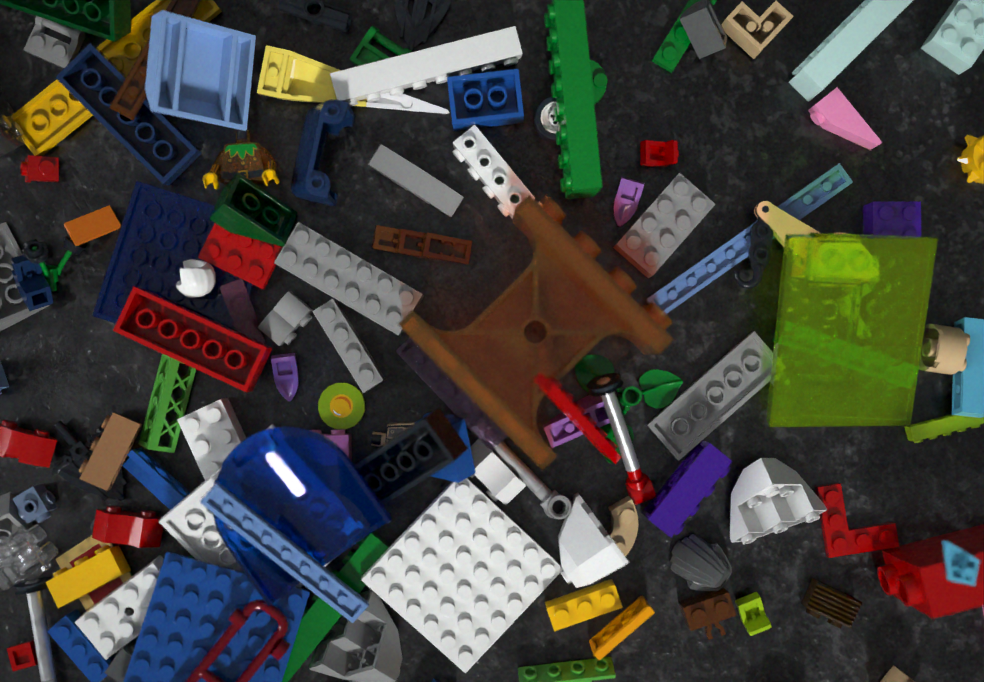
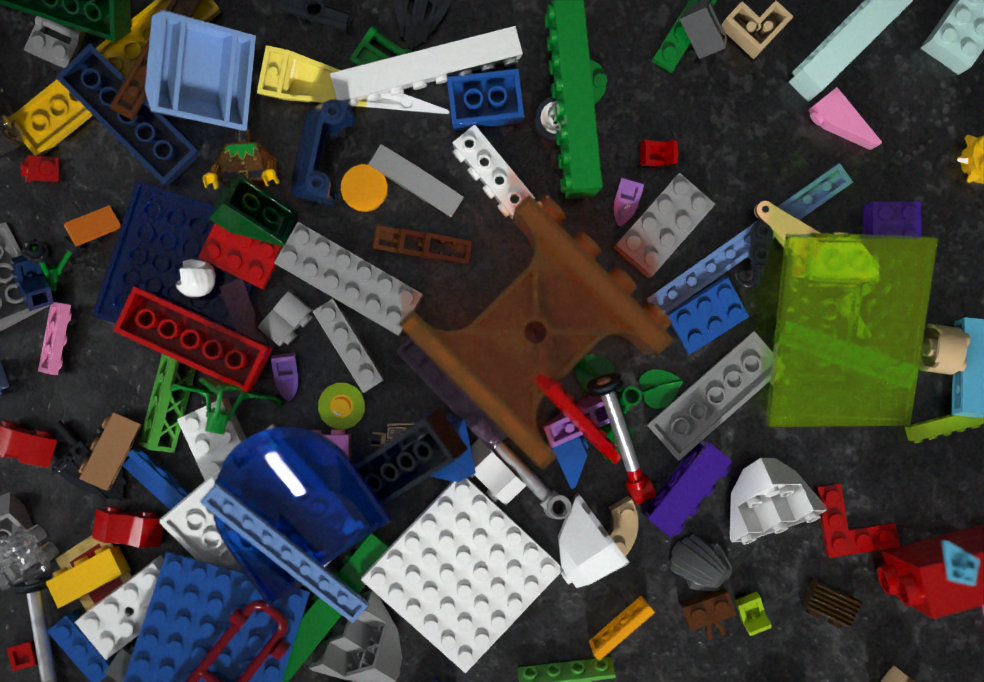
sand blue brick [13,484,58,523] -> none
yellow brick [545,579,623,631] -> none
none -> bright pink plate [38,302,71,375]
none -> green plant [170,378,282,434]
none -> light orange tile [341,164,388,212]
none -> blue slope [552,435,589,489]
none -> blue plate [665,276,749,355]

